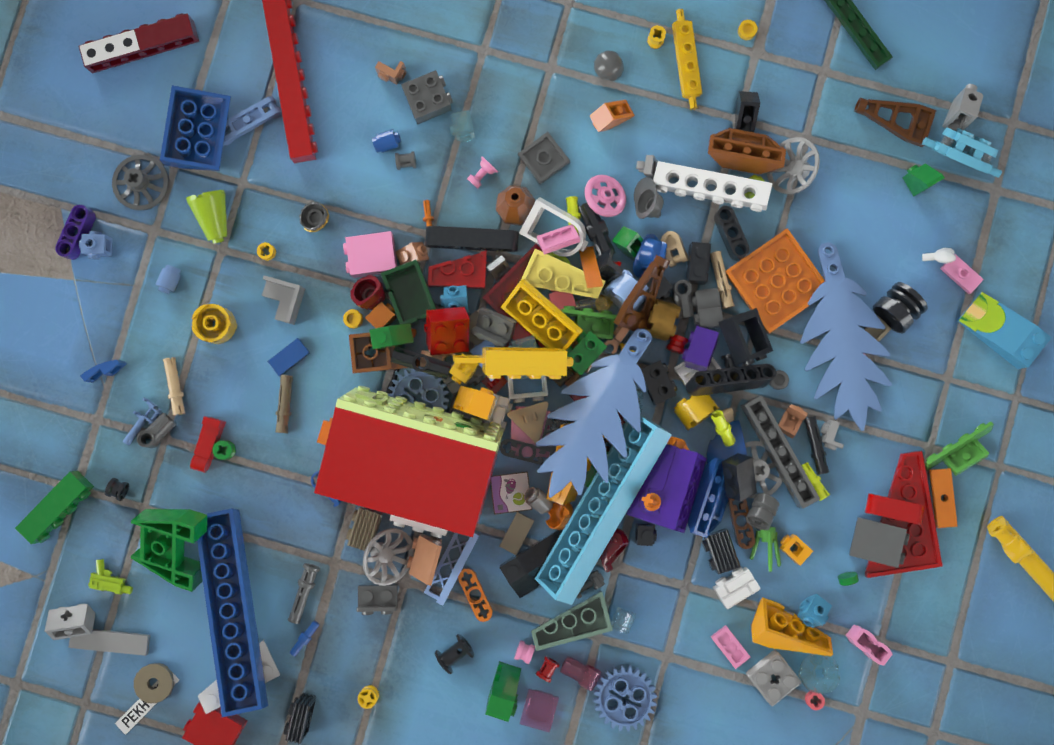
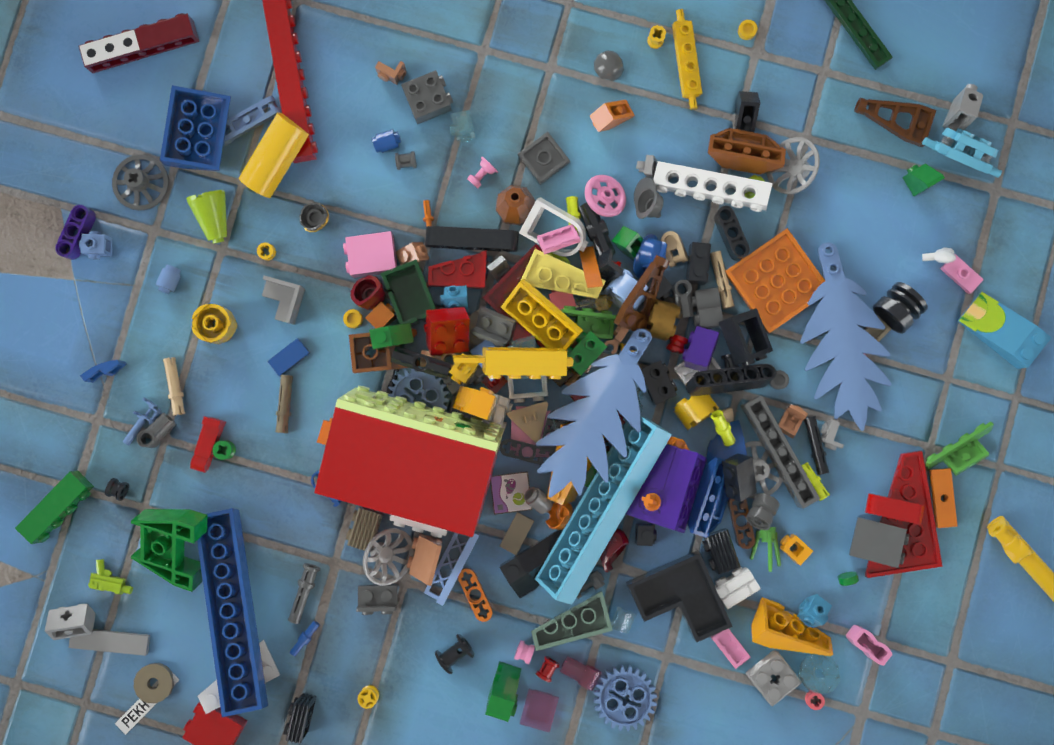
none -> yellow brick [239,112,309,198]
none -> black piece [626,551,733,643]

